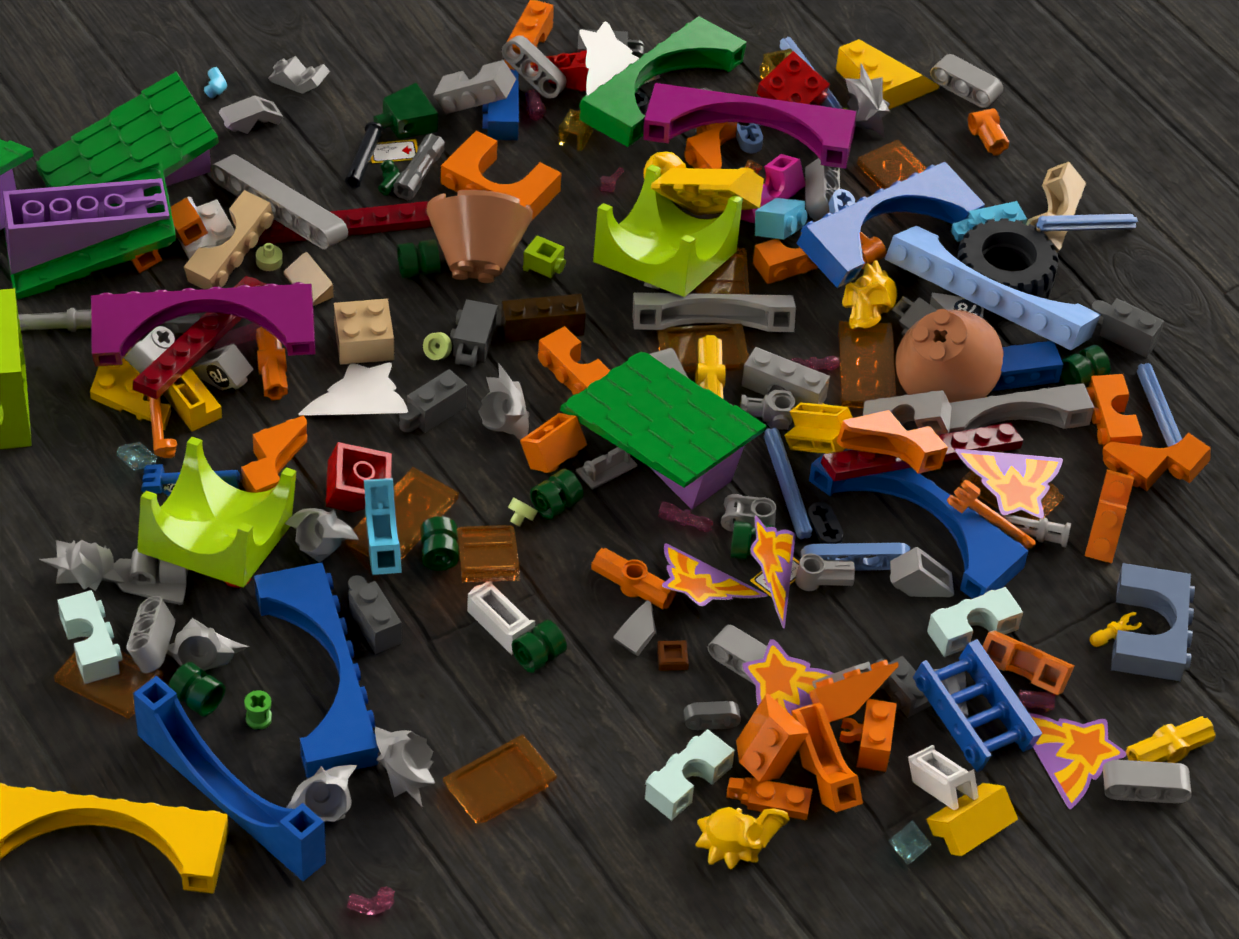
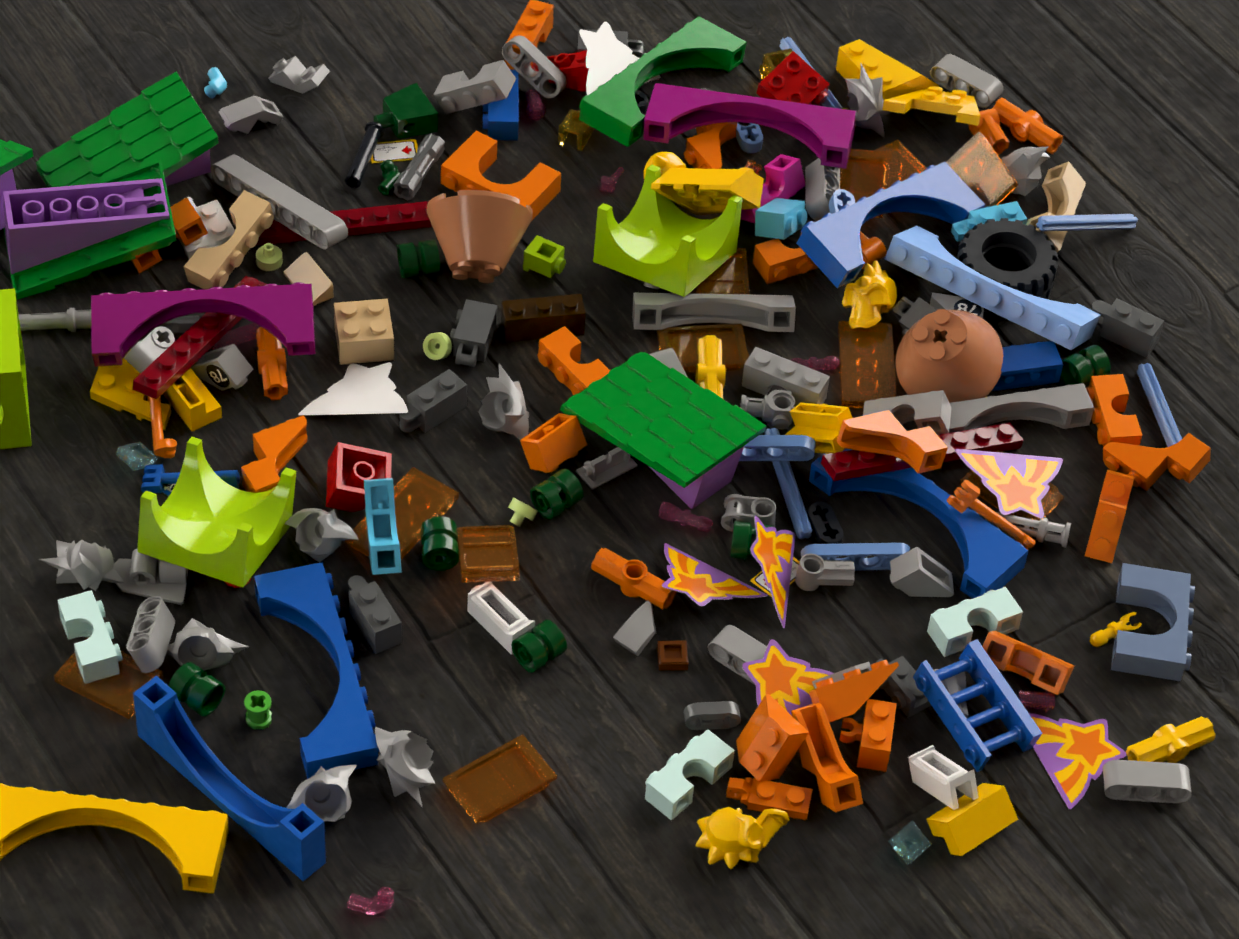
none -> medium blue beam [739,435,816,461]
none -> clear orange piece [840,149,892,218]
none -> yellow wing [883,86,980,126]
none -> clear orange tile [946,131,1019,208]
none -> light grey hair [985,146,1050,196]
none -> orange piece [993,97,1063,154]

